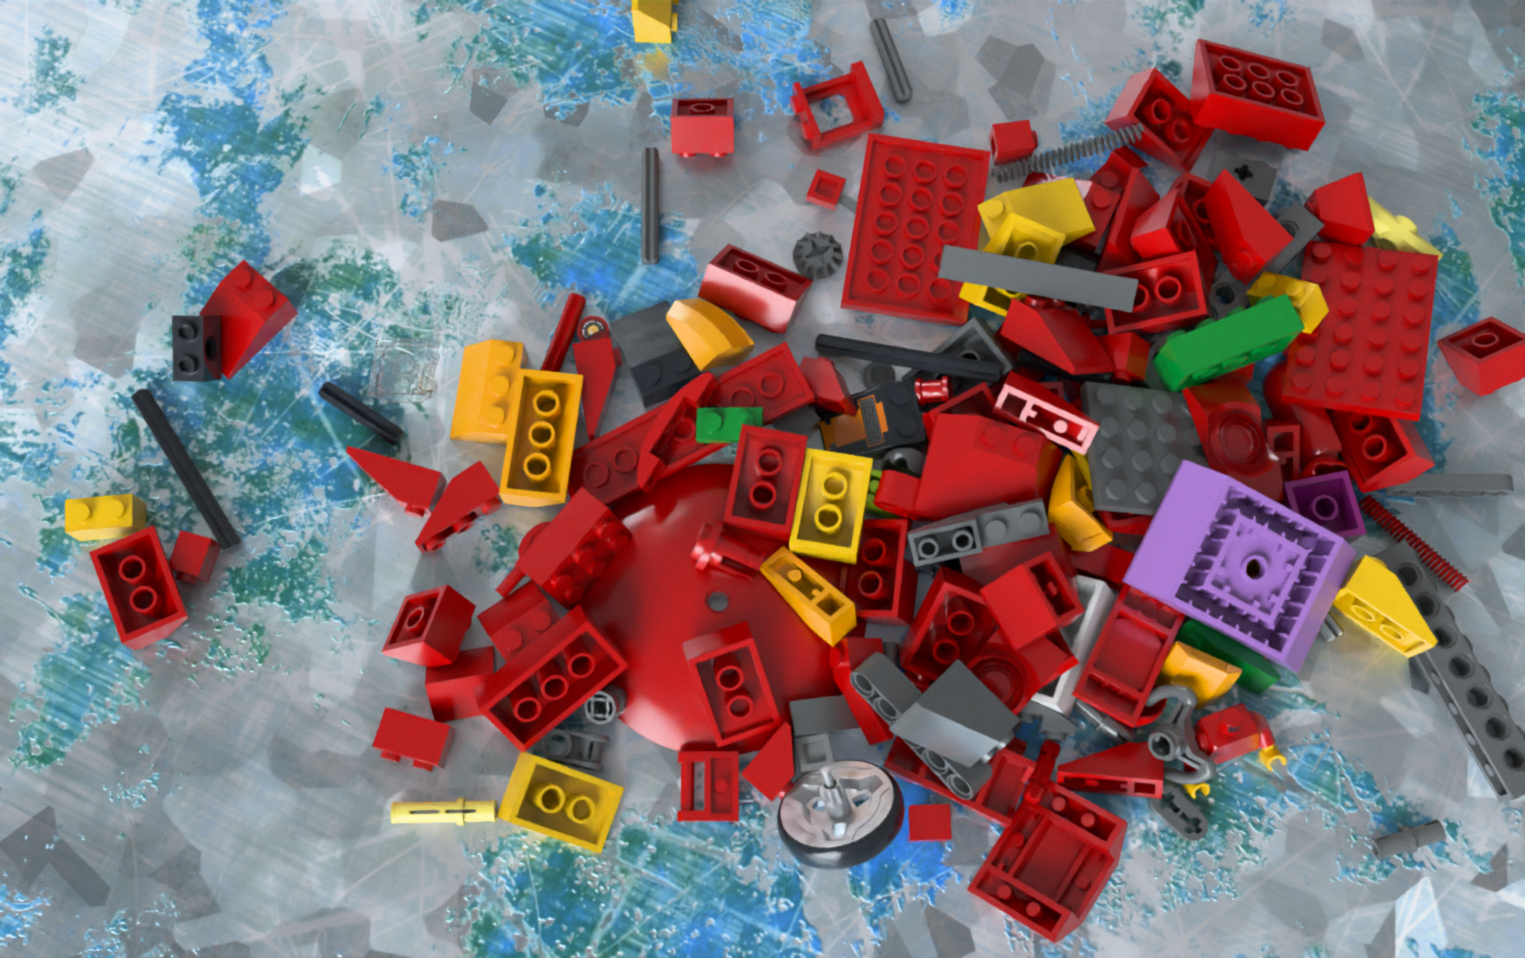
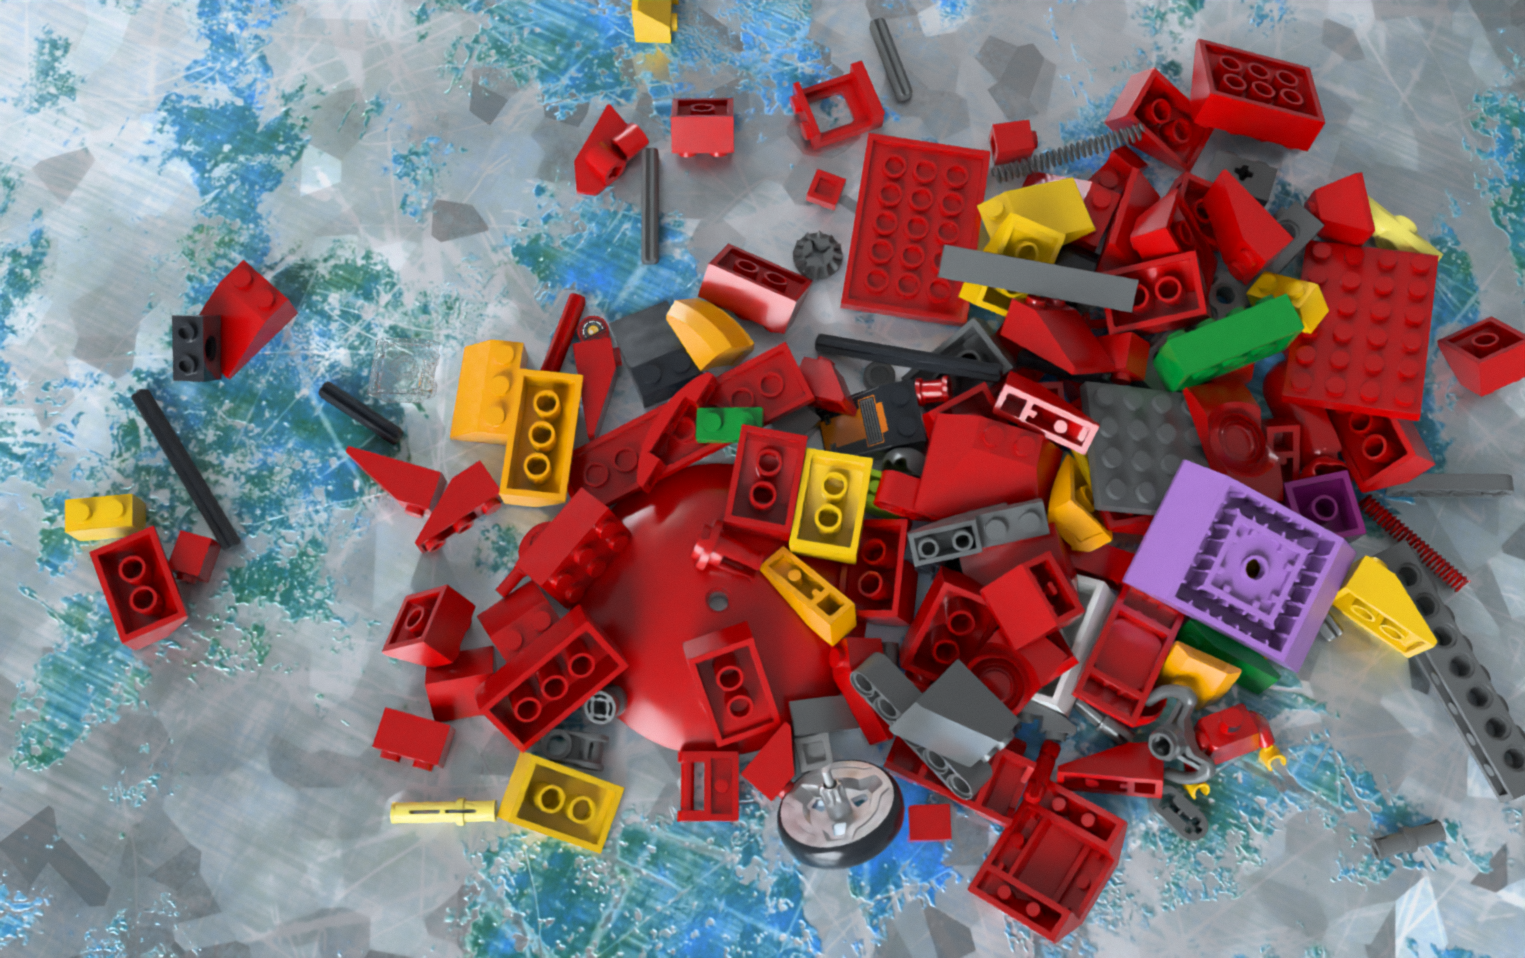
none -> red panel [574,104,649,196]

